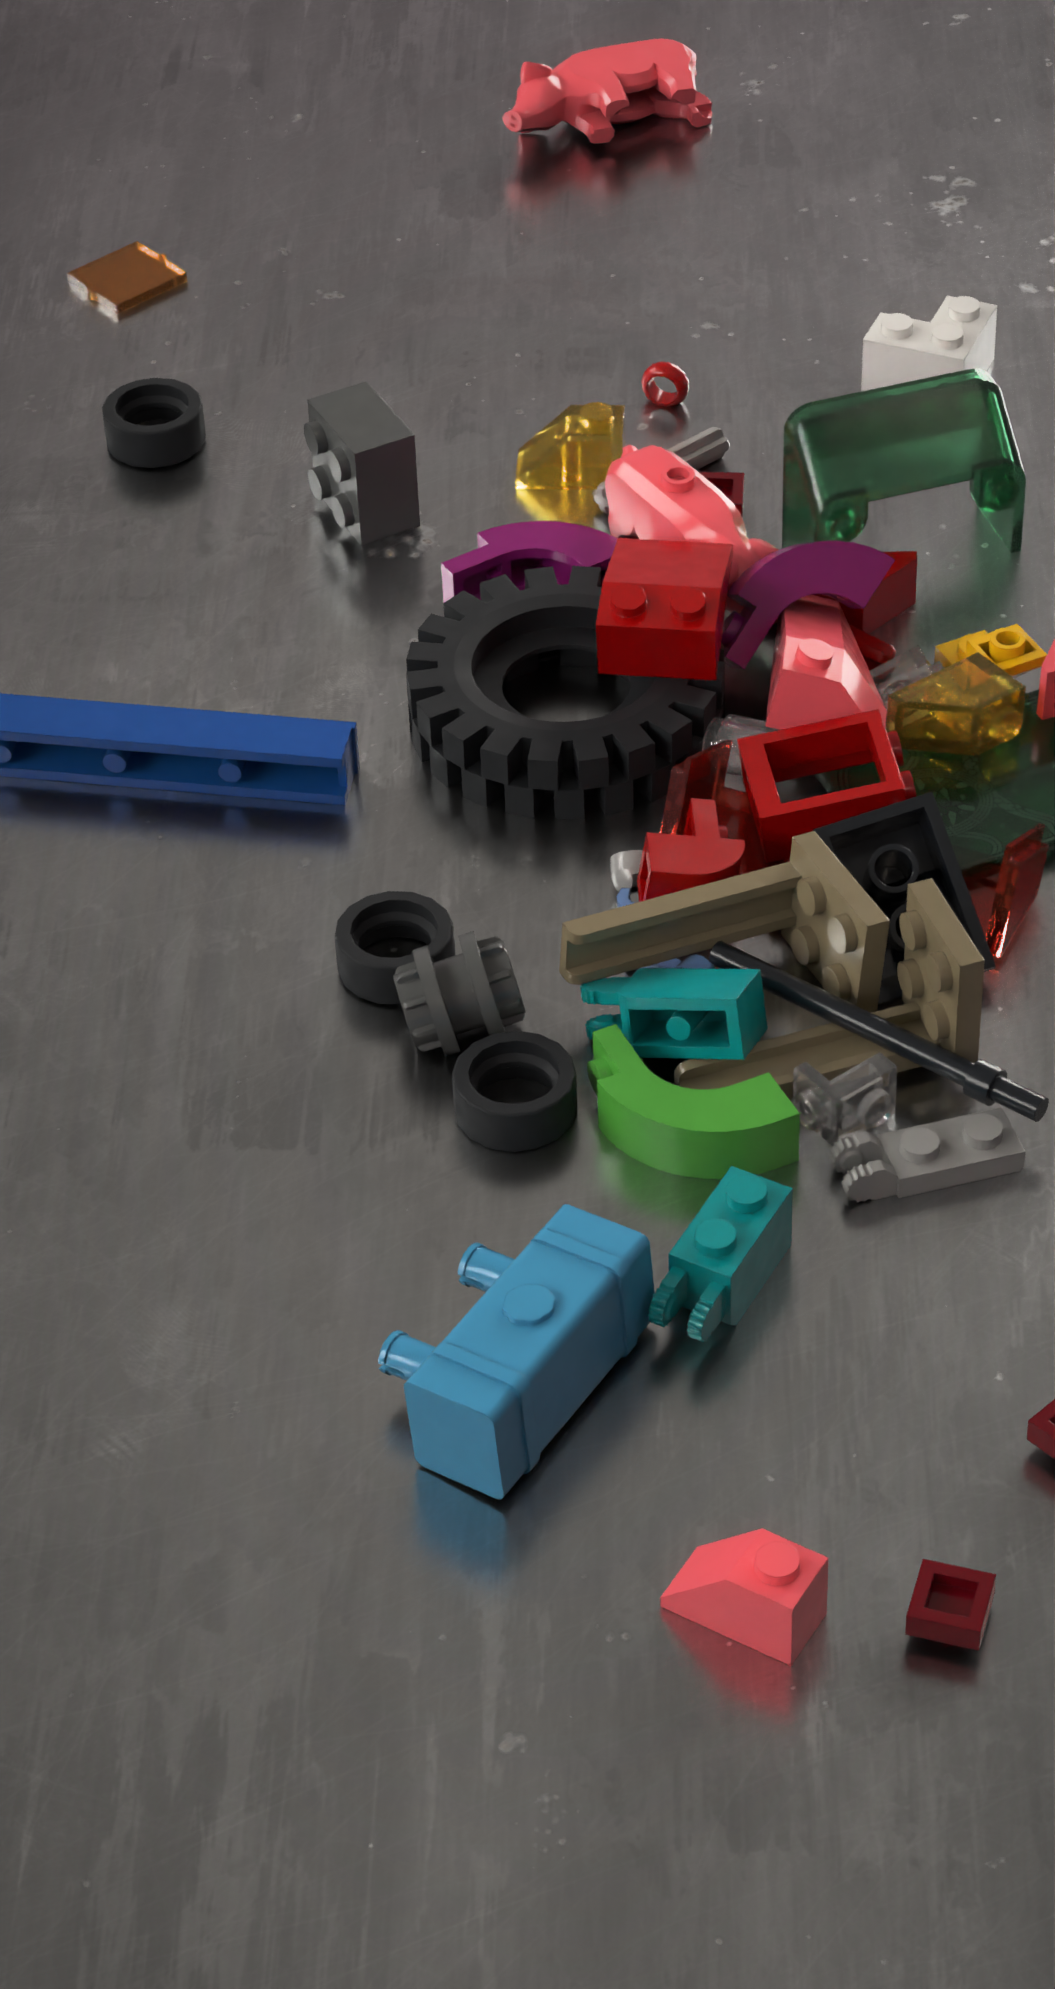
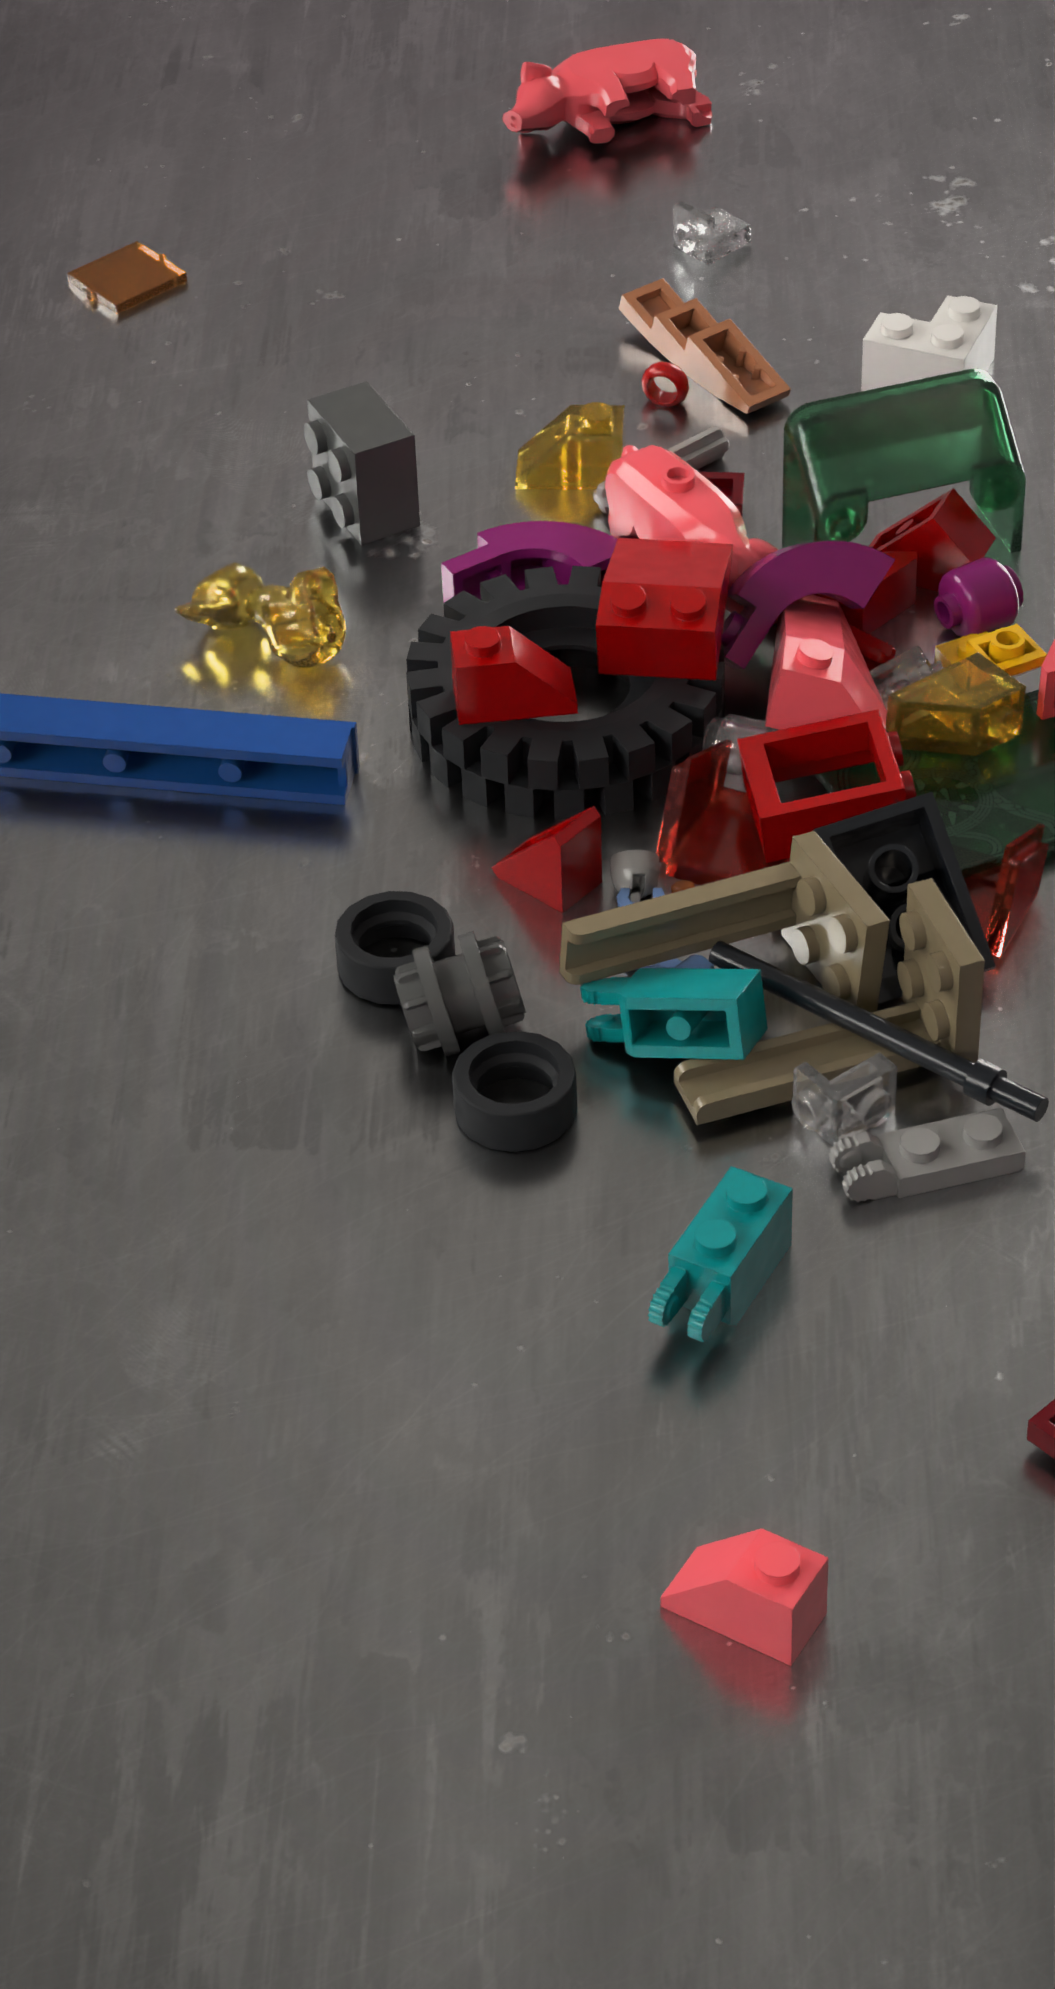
black tyre [102,378,206,468] -> none
dark azure piece [378,1204,655,1500] -> none
bright green arch [587,1024,800,1179] -> none
red brick [637,798,745,902] -> none
dark red plate [905,1559,996,1651] -> none
none -> clear yellow animal [175,562,347,668]
none -> red slope [450,626,578,725]
none -> red slope [491,806,603,913]
none -> nougat slope [619,278,791,414]
none -> clear bracket [673,201,751,265]
none -> red slope [869,488,996,591]
none -> magenta head [934,557,1023,638]

